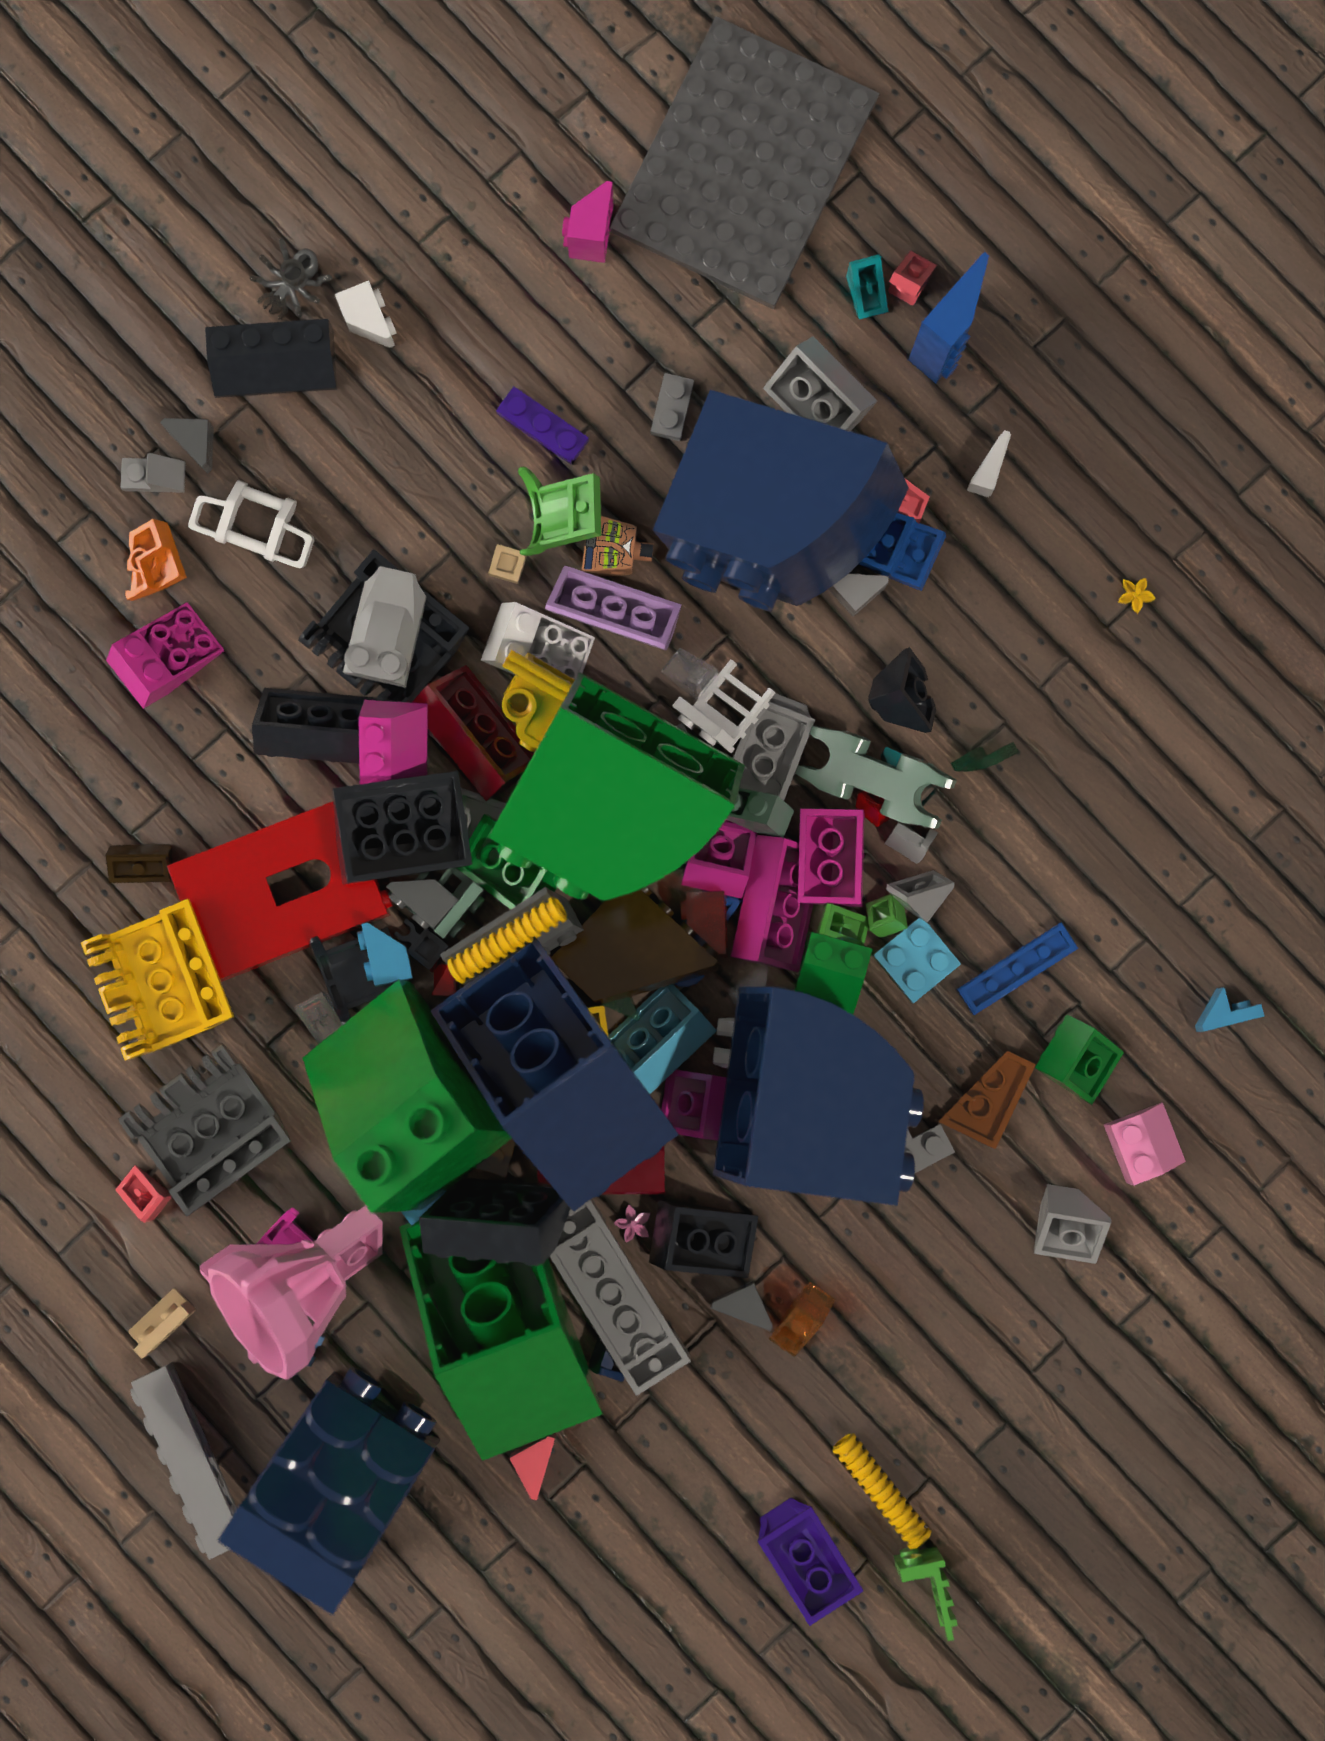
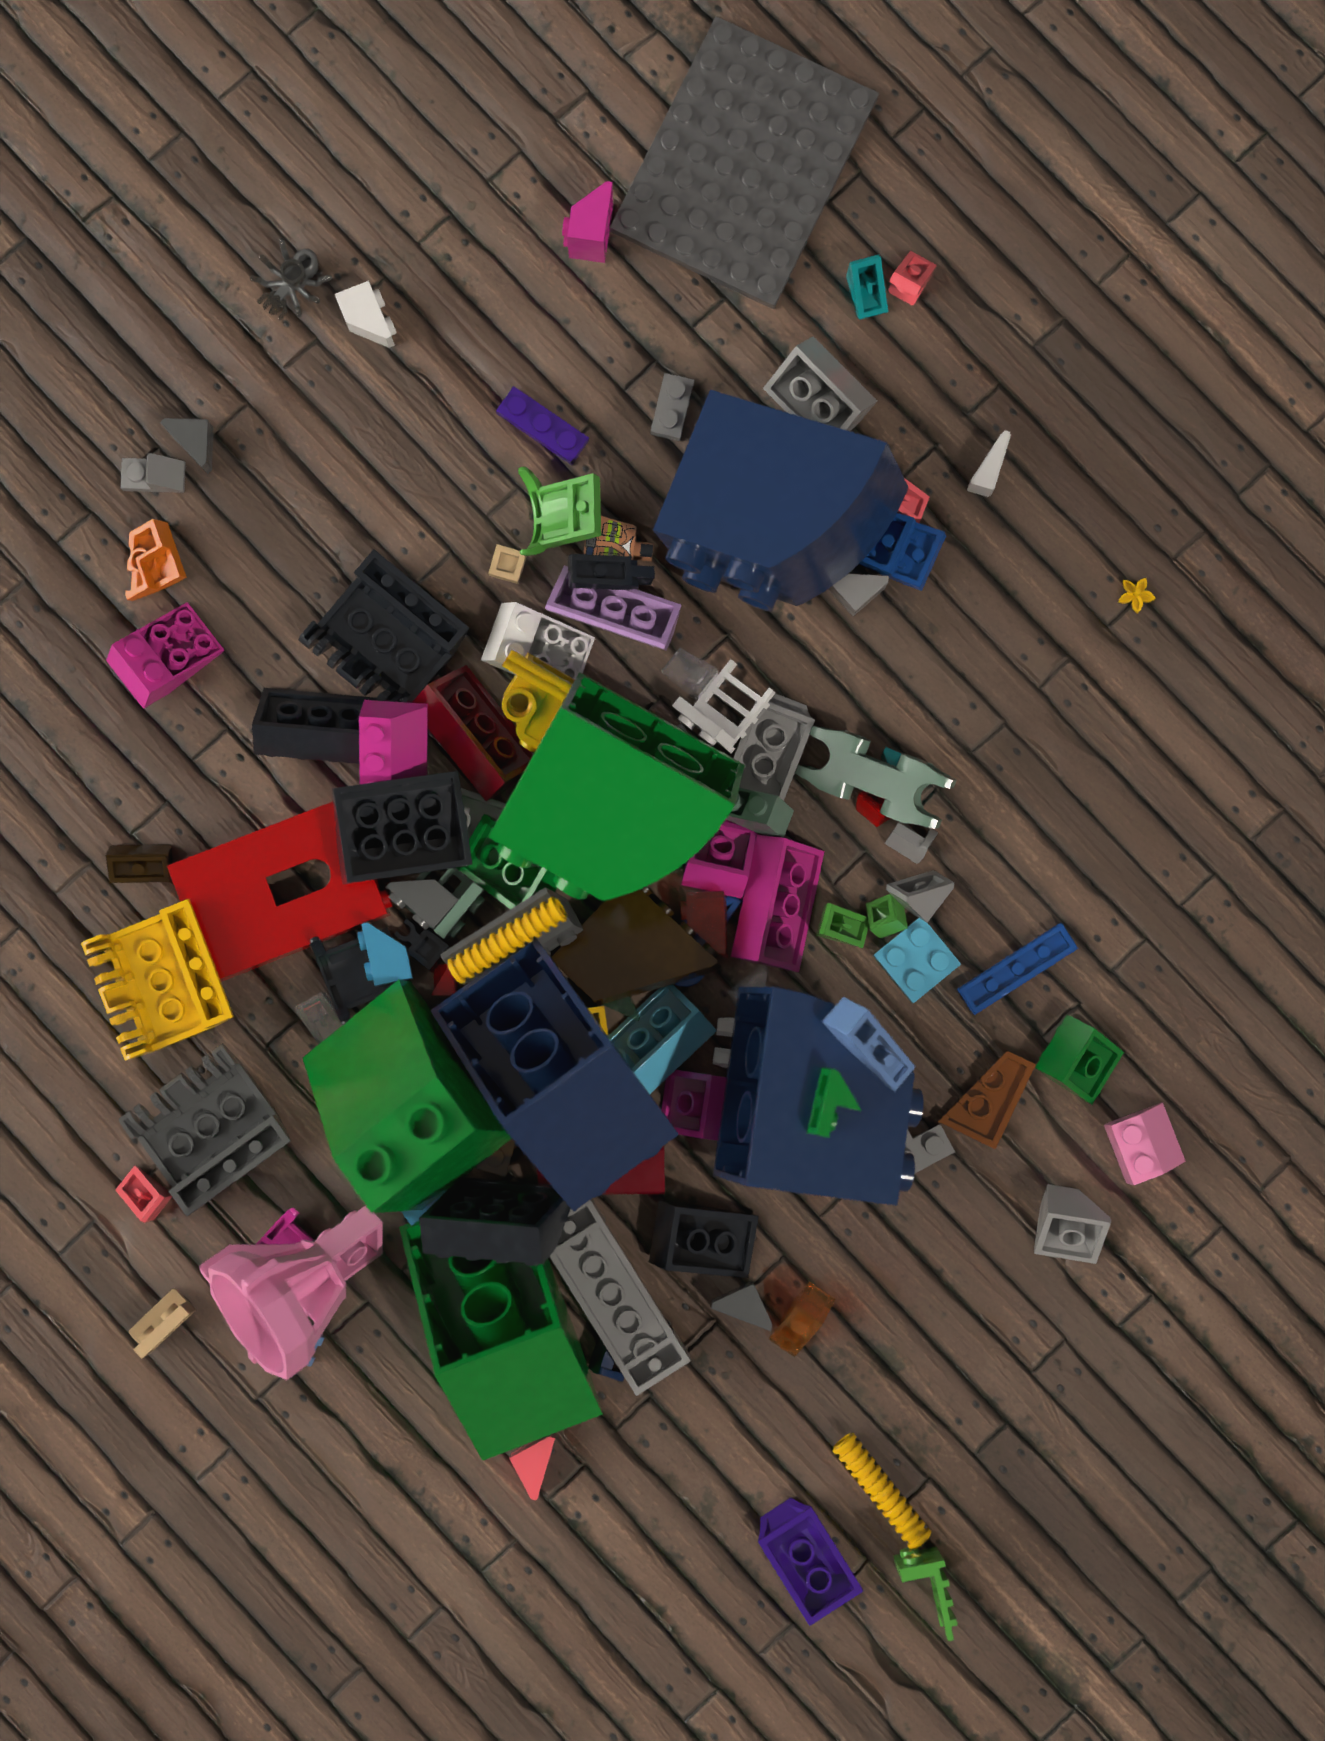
light grey brick [130,1362,237,1560] -> none
white bar [188,480,314,568] -> none
black slope [205,319,337,398] -> none
dark blue slope [217,1367,441,1616] -> none
light grey slope [343,566,427,687] -> none
bright pink plant [614,1205,650,1243] -> none
green slope [794,932,872,1014] -> none
dark pink slope [798,809,865,907] -> none
black slope [868,647,936,733] -> none
blue slope [908,251,989,383] -> none
clear green slope [951,742,1019,772] -> none
dark azure slope [1195,987,1264,1032] -> none
none -> black hinge [567,554,655,590]
none -> green slope [807,1068,861,1138]
none -> medium blue slope [823,997,915,1091]

